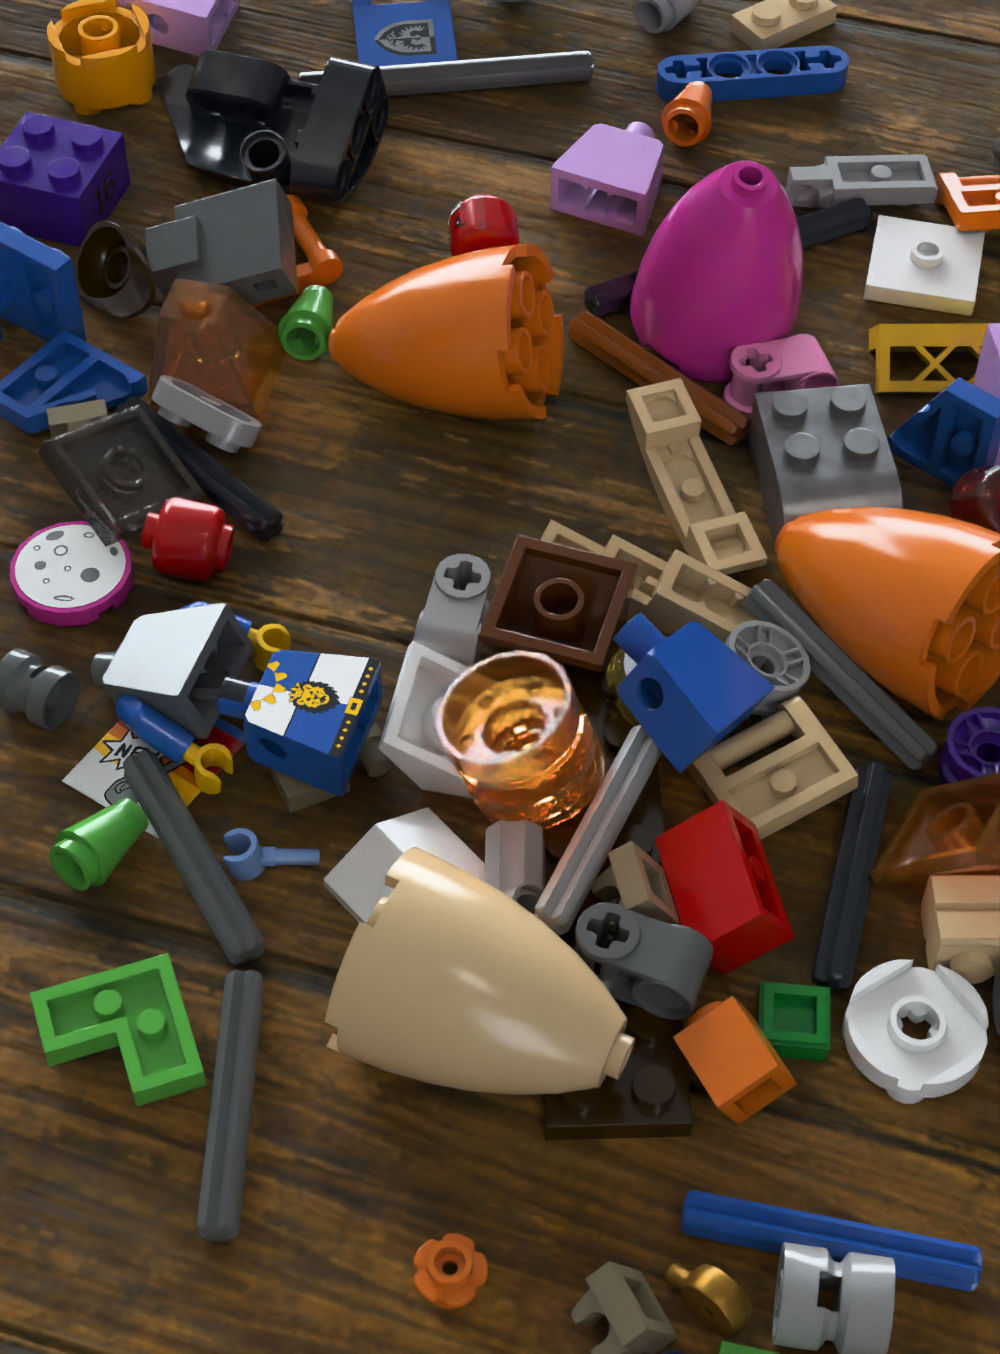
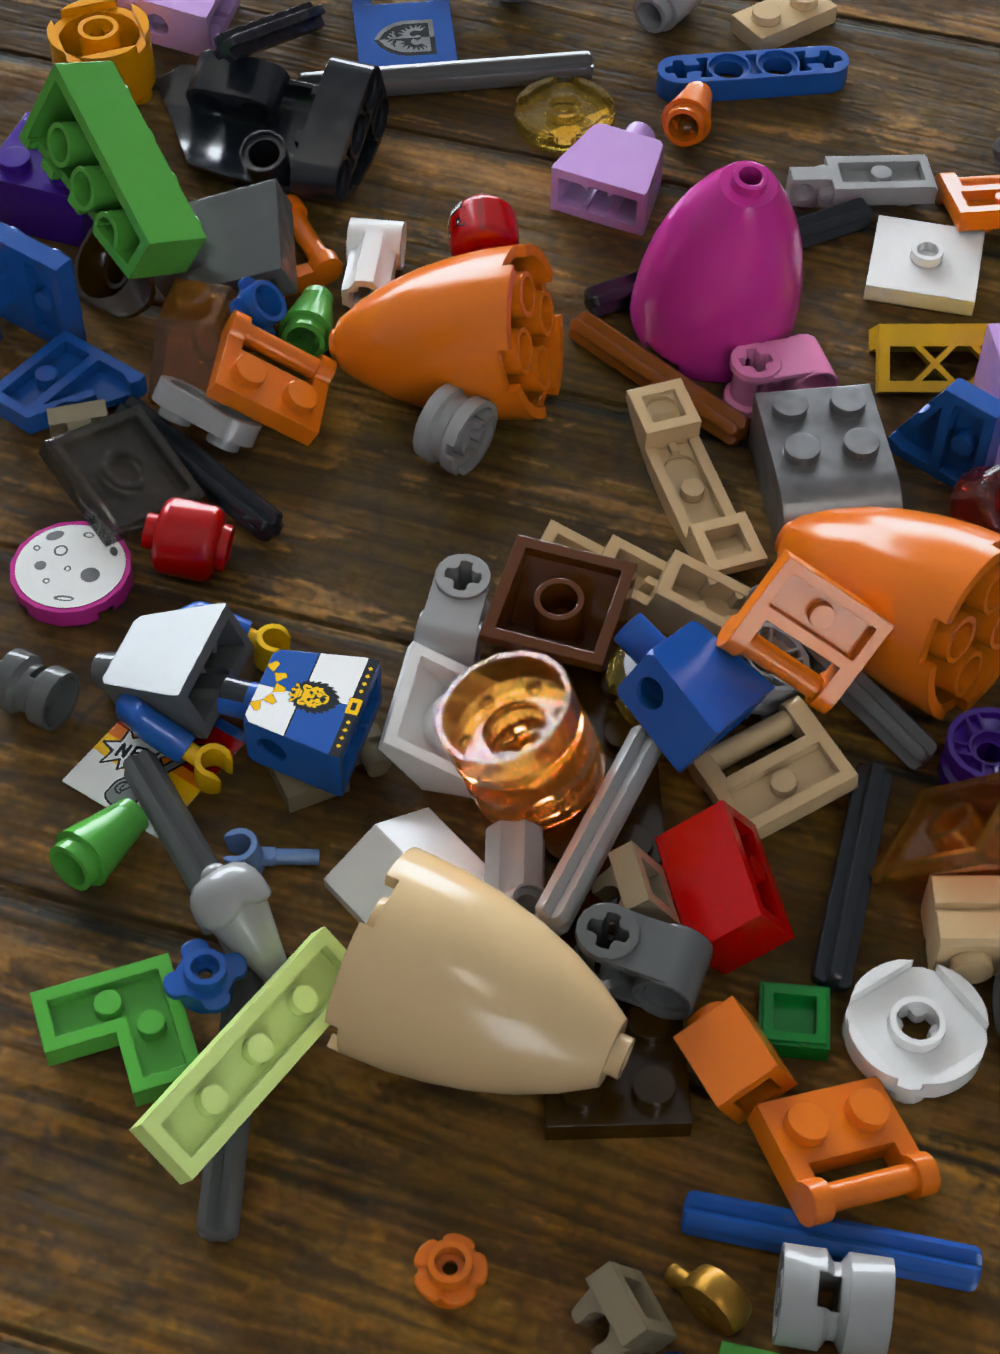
none -> bright green wedge [18,61,207,279]
none -> yellowish green plate [129,926,346,1185]
none -> blue plate [163,939,247,1014]
none -> light grey piece [190,862,287,983]
none -> orange plate [205,310,337,446]
none -> black axle [213,1,326,63]
none -> blue plate [229,277,287,335]
none -> white piece [341,217,407,309]
none -> light grey wheel [412,383,498,476]
none -> clear yellow tile [514,77,615,154]
none -> orange plate [716,549,894,714]
none -> orange plate [746,1076,941,1227]

